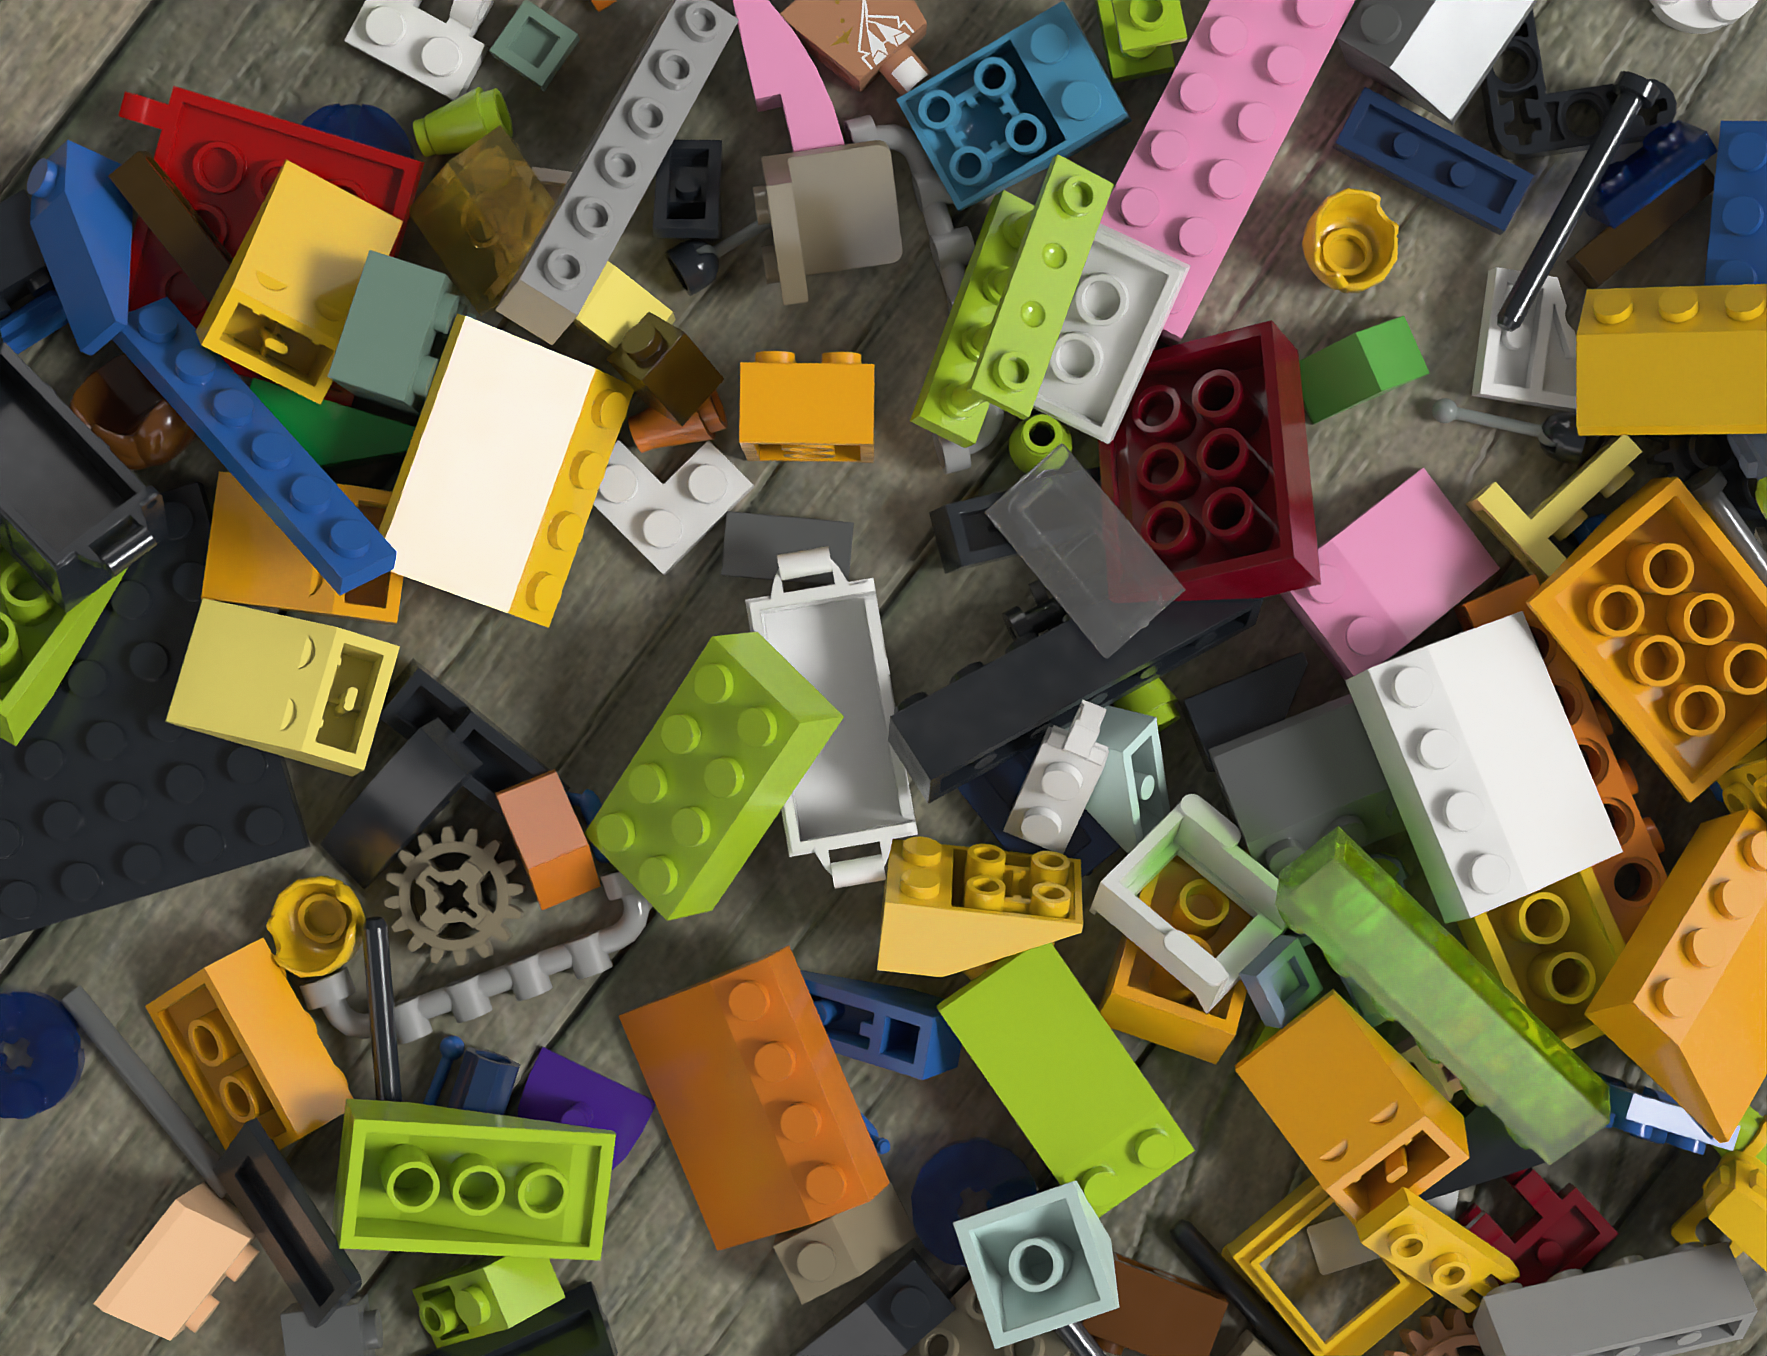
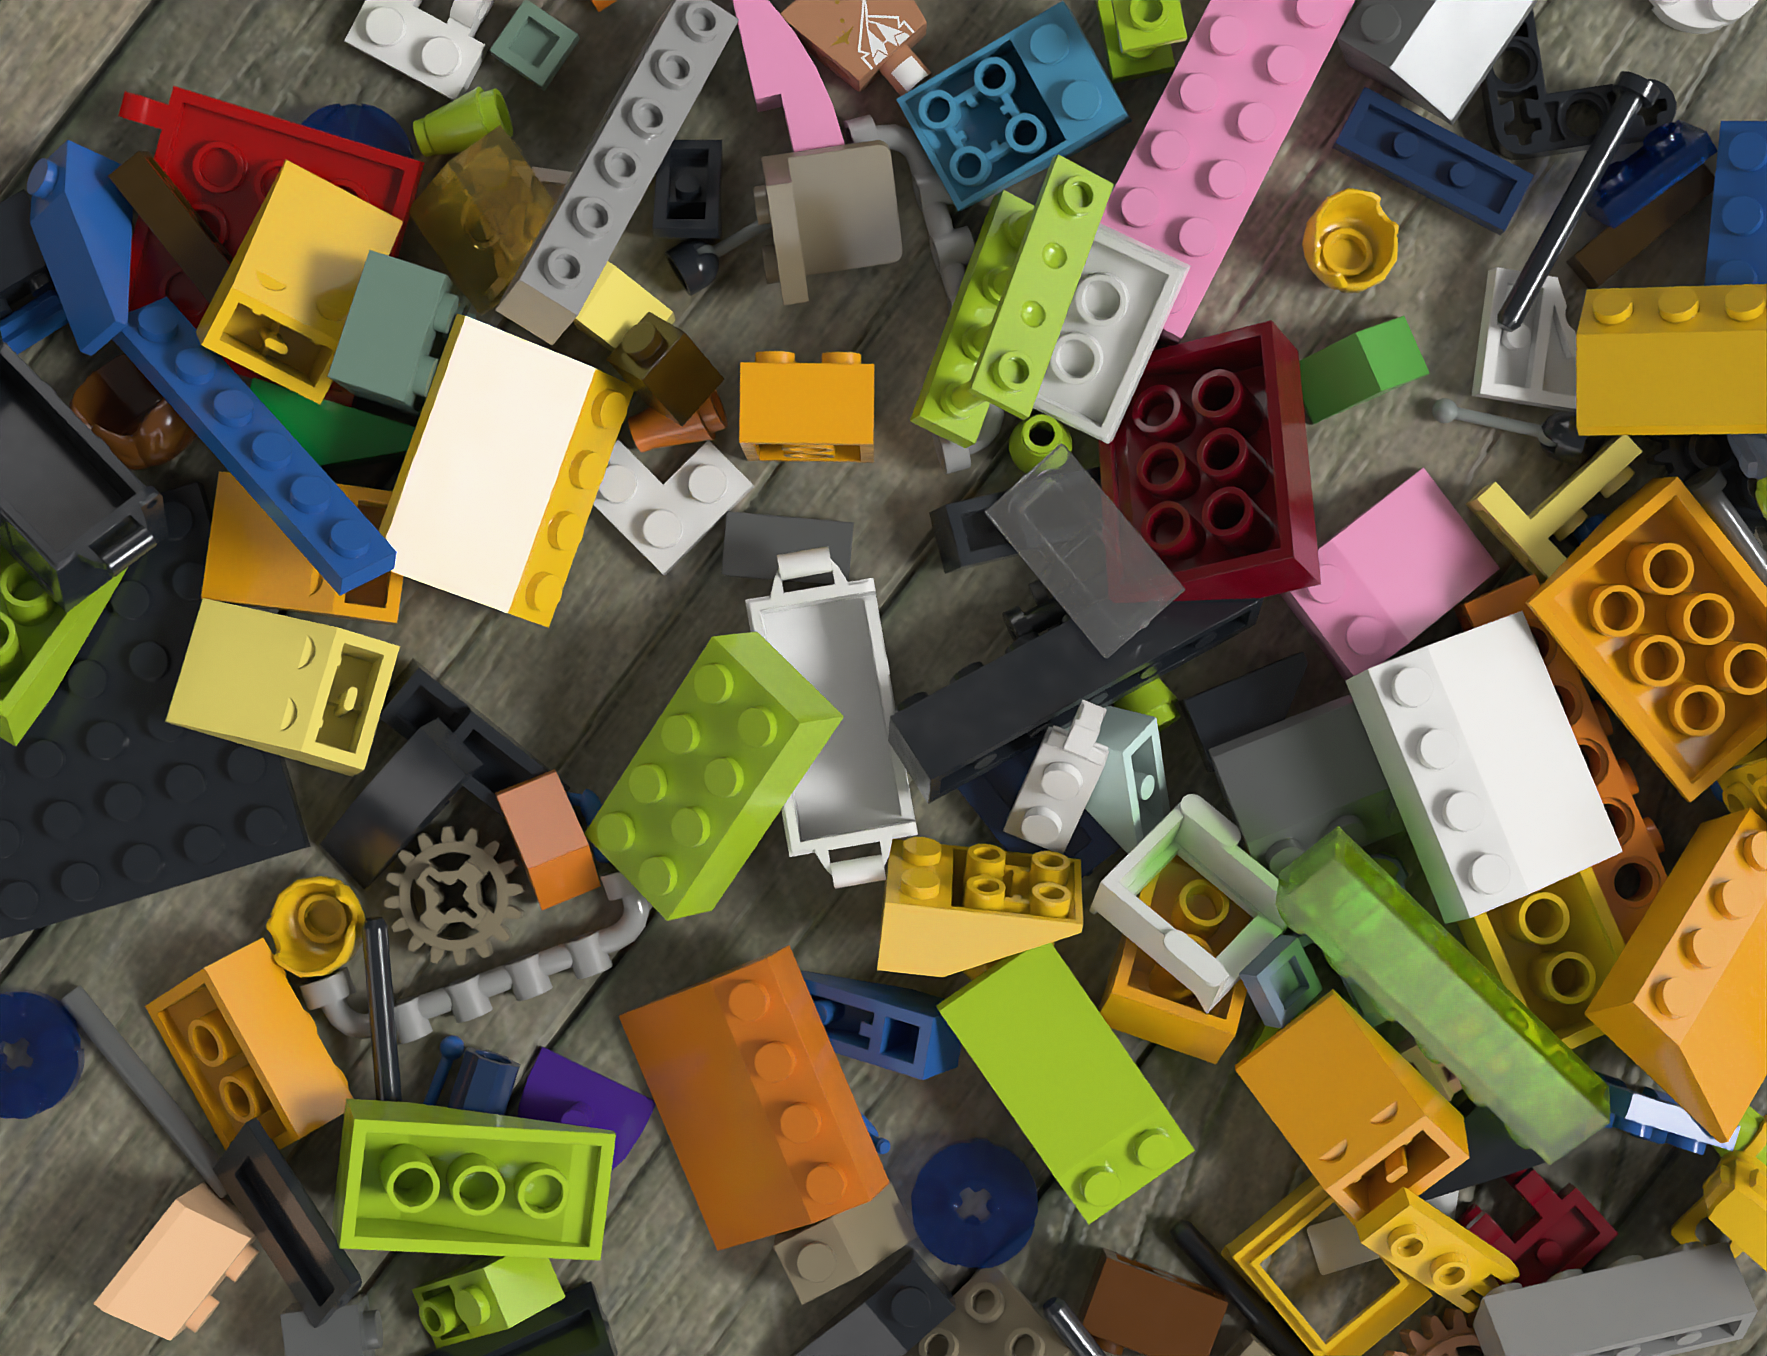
light aqua slope [953,1181,1119,1349] -> none

